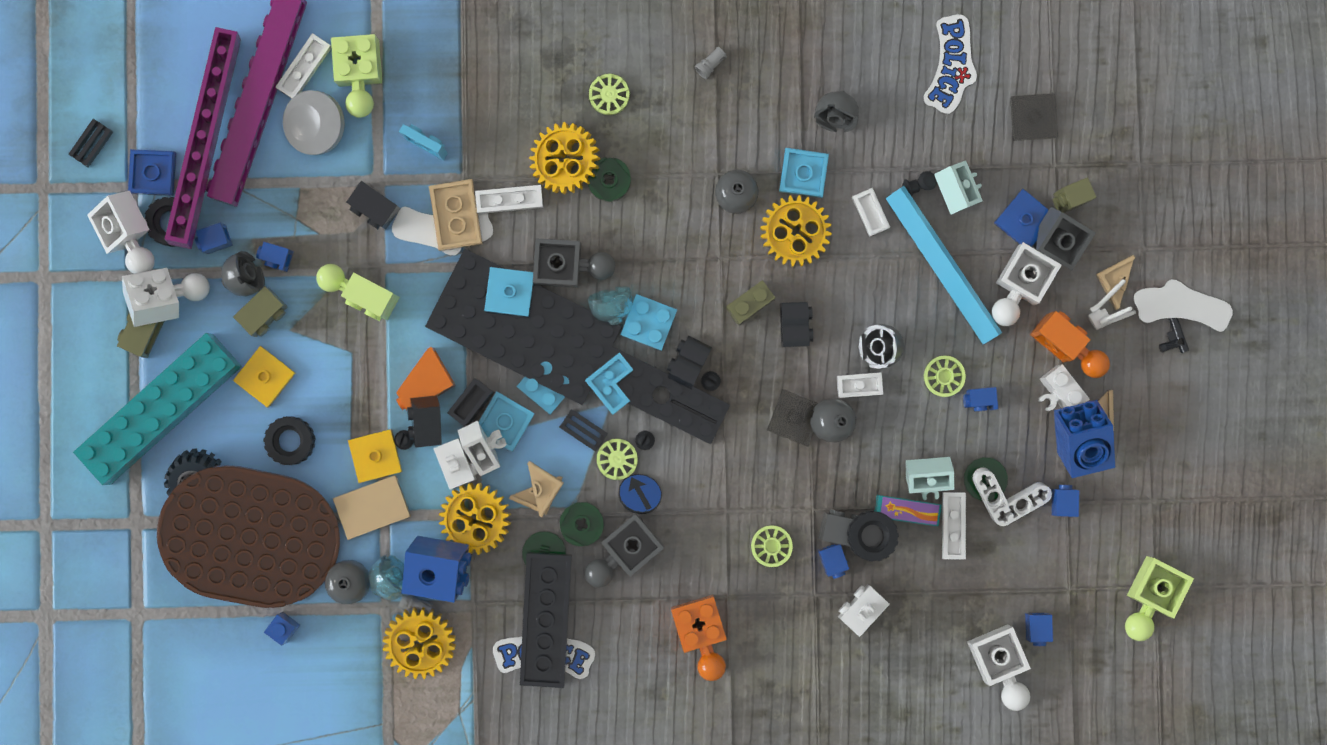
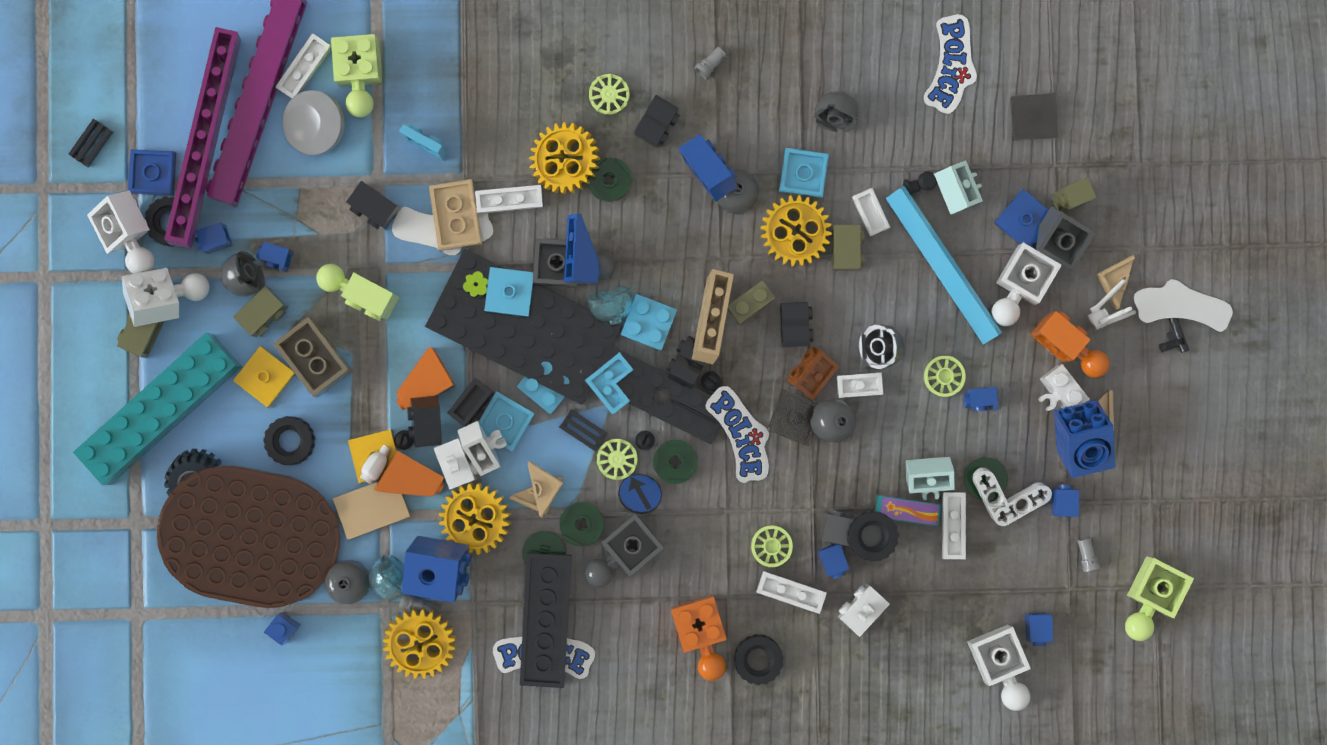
none -> dark tan brick [273,317,353,397]
none -> white plant [360,445,391,484]
none -> orange slope [374,451,445,497]
none -> lime plant [463,271,488,297]
none -> blue slope [564,213,600,284]
none -> black brick [634,95,680,148]
none -> dark green plate [653,440,697,484]
none -> blue brick [678,134,738,202]
none -> tan brick [692,269,734,364]
none -> sticker [705,386,769,483]
none -> black tyre [734,634,784,685]
none -> white plate [756,571,827,614]
none -> dark orange bracket [787,346,840,401]
none -> olive piece [832,225,865,271]
none -> light grey pin [1077,538,1101,572]

